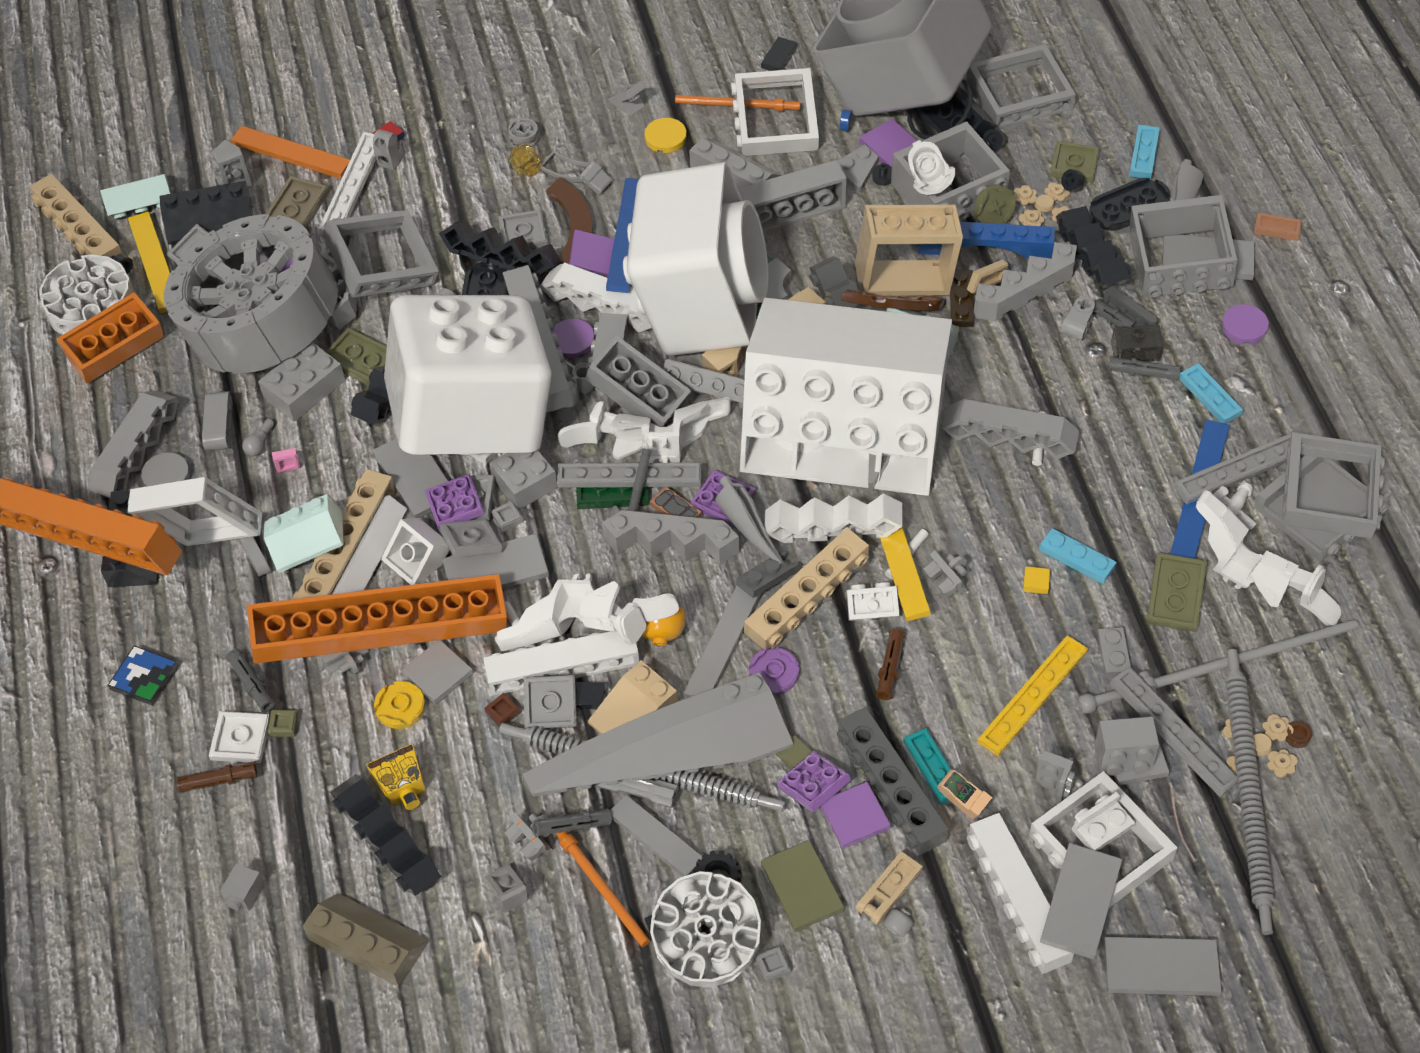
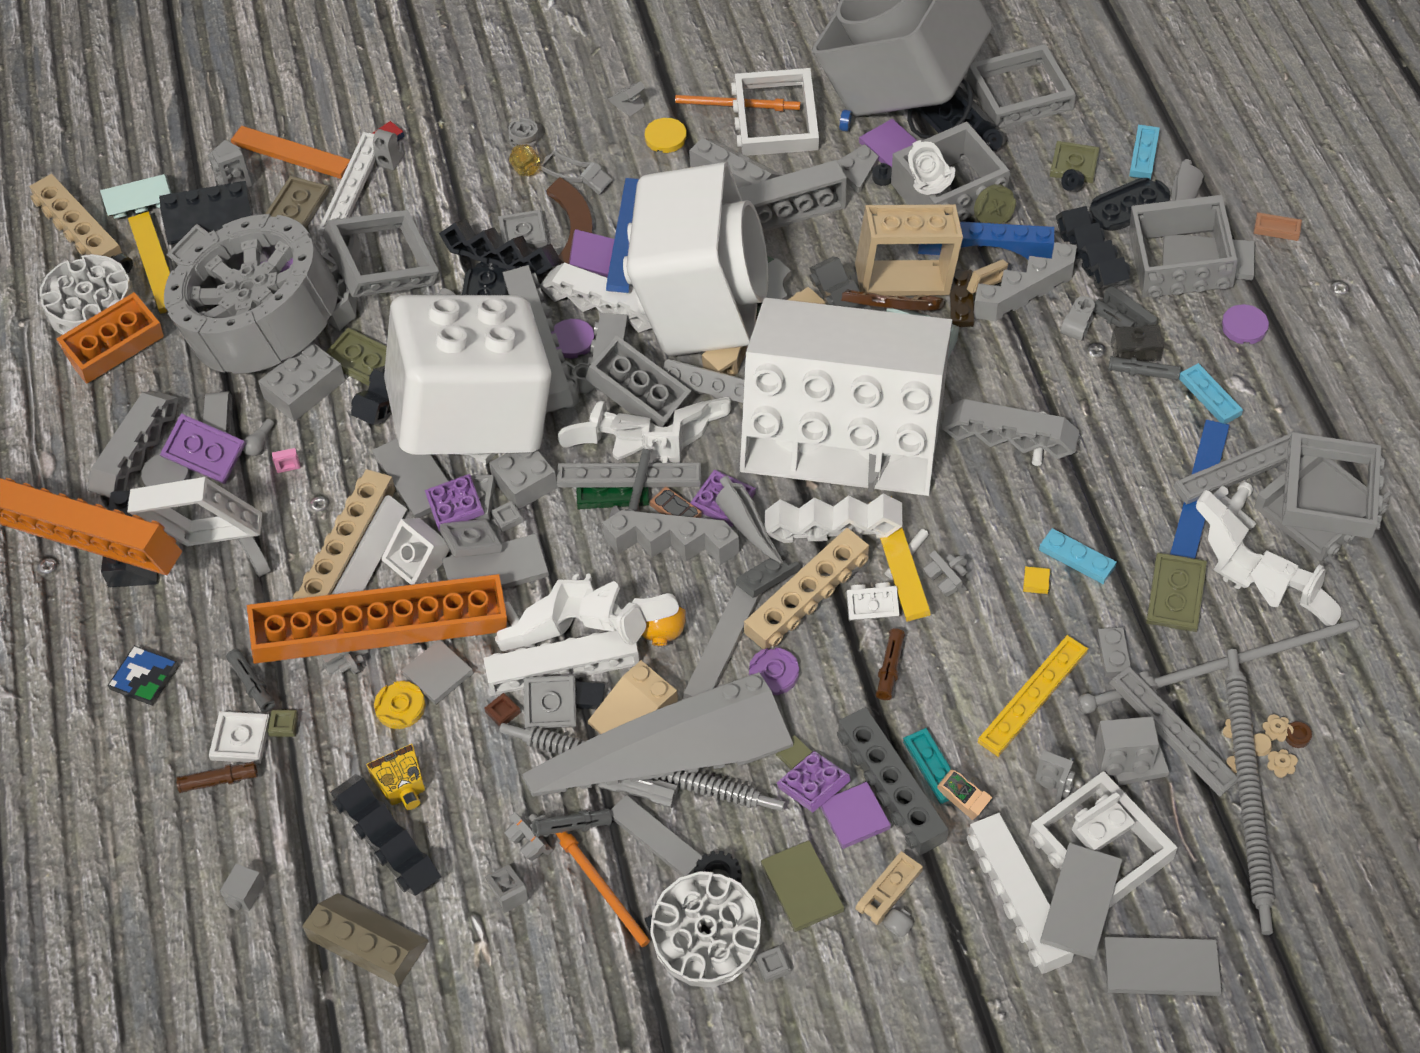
light aqua slope [264,494,343,573] -> none
black tile [761,37,797,71] -> none
tan plant [1014,182,1070,226] -> none
none -> medium lavender tile [160,413,246,485]

